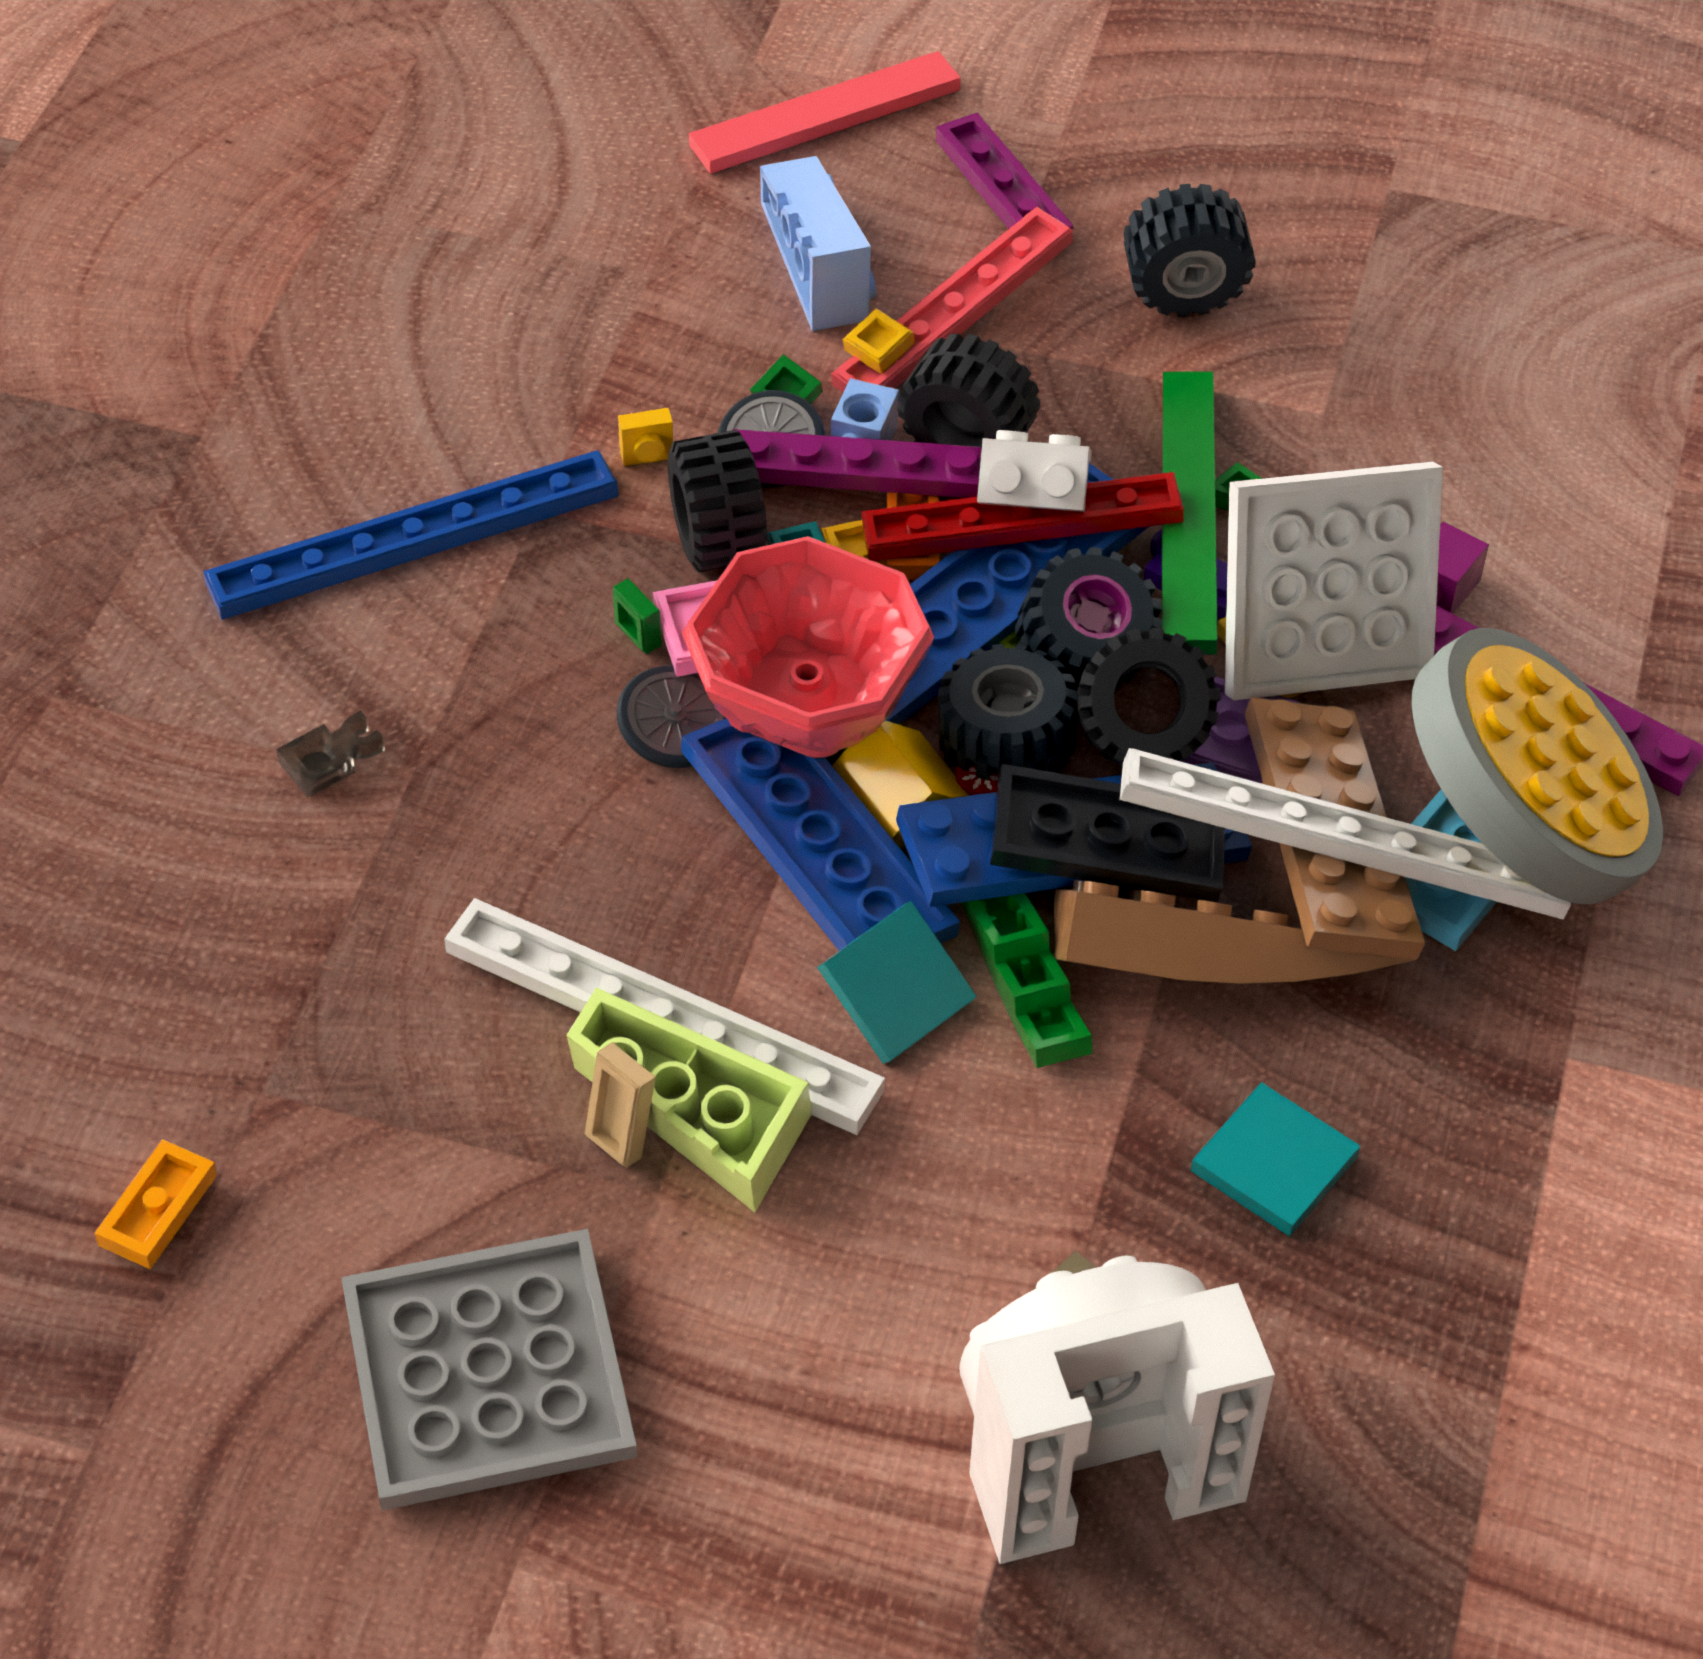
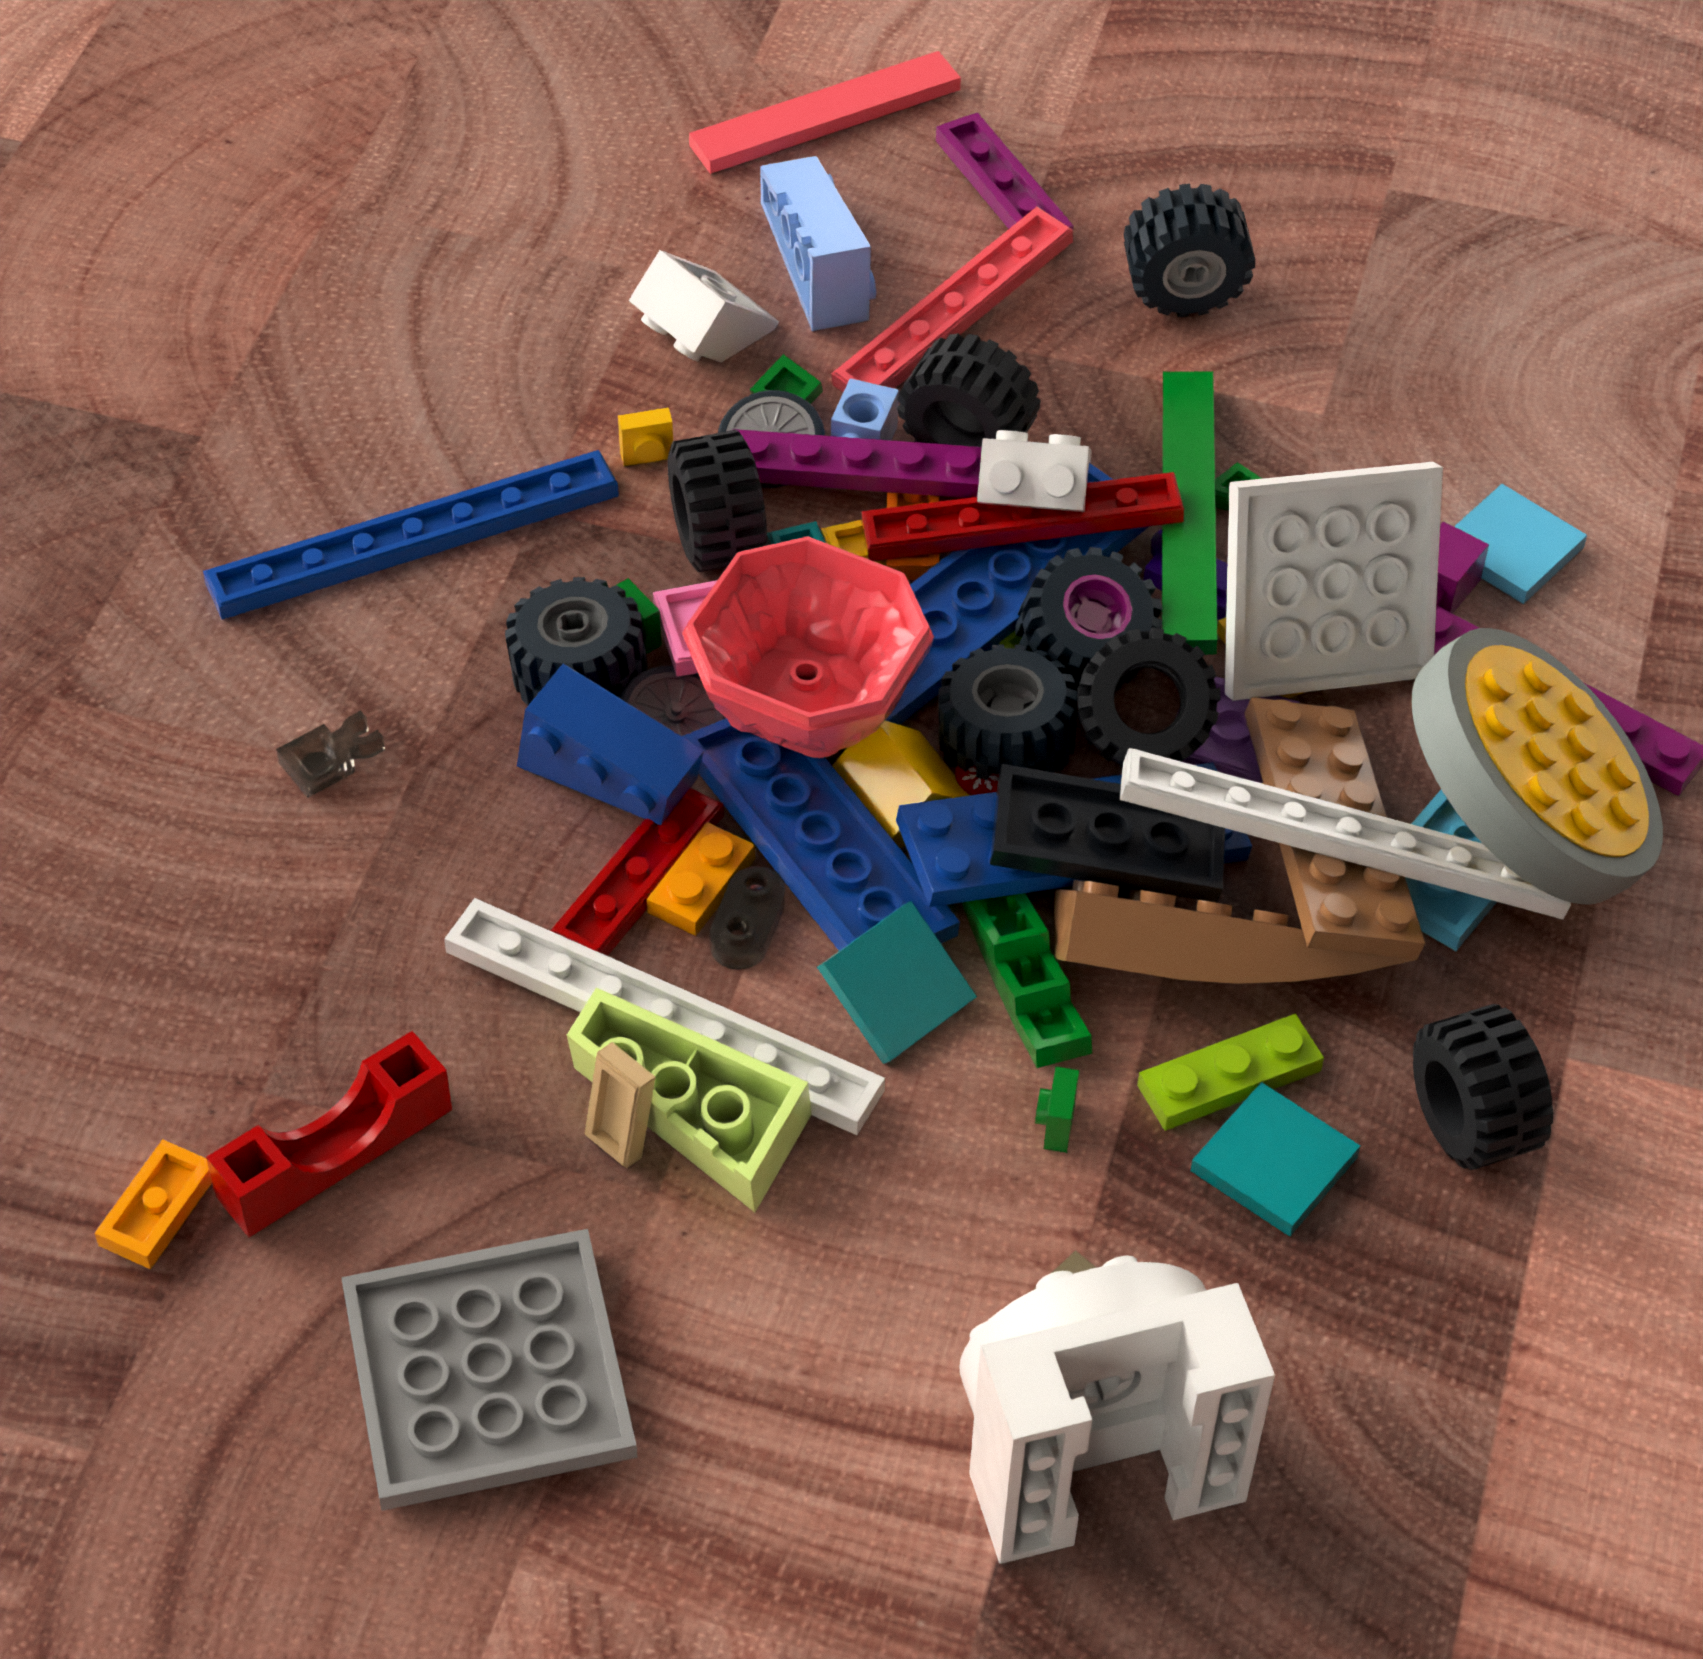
yellow tile [842,308,915,374] -> none
none -> red arch [206,1031,452,1238]
none -> black wheel [505,577,648,706]
none -> blue wedge [517,663,704,825]
none -> red tile [550,788,724,956]
none -> white slope [629,250,779,362]
none -> light orange plate [647,822,755,936]
none -> clear smoke plate [710,866,785,970]
none -> green plate [1035,1066,1079,1153]
none -> lime plate [1137,1013,1324,1131]
none -> black tyre [1413,1004,1553,1170]
none -> medium azure tile [1454,484,1587,604]

